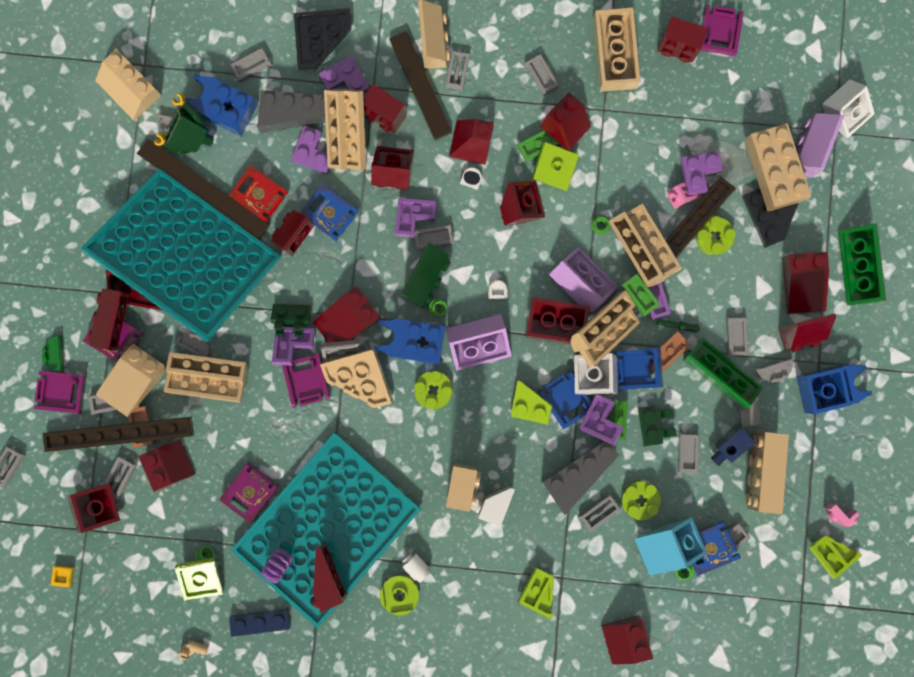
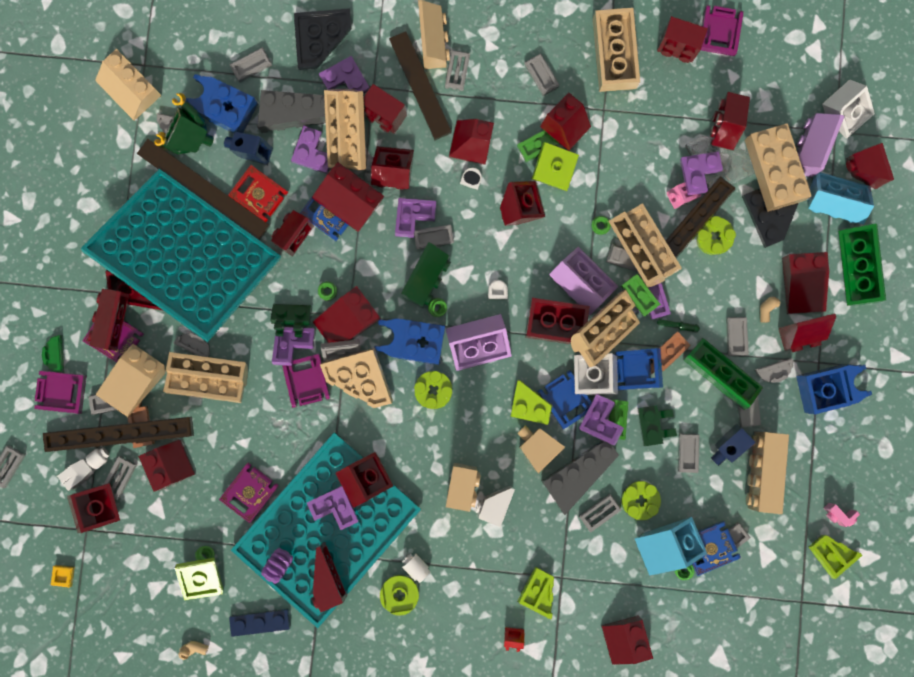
none -> white piece [57,447,110,491]
none -> dark blue torso [224,132,273,166]
none -> medium lavender plate [307,486,359,530]
none -> dark red slope [312,162,385,232]
none -> bright green plate [318,281,337,301]
none -> dark red slope [336,452,393,508]
none -> red tile [504,627,525,652]
none -> tan torso [517,425,565,473]
none -> light grey tile [606,244,638,272]
none -> dark red brick [710,92,750,150]
none -> tan arm [760,297,780,323]
none -> medium azure slope [807,172,874,225]
none -> dark red slope [846,143,894,189]

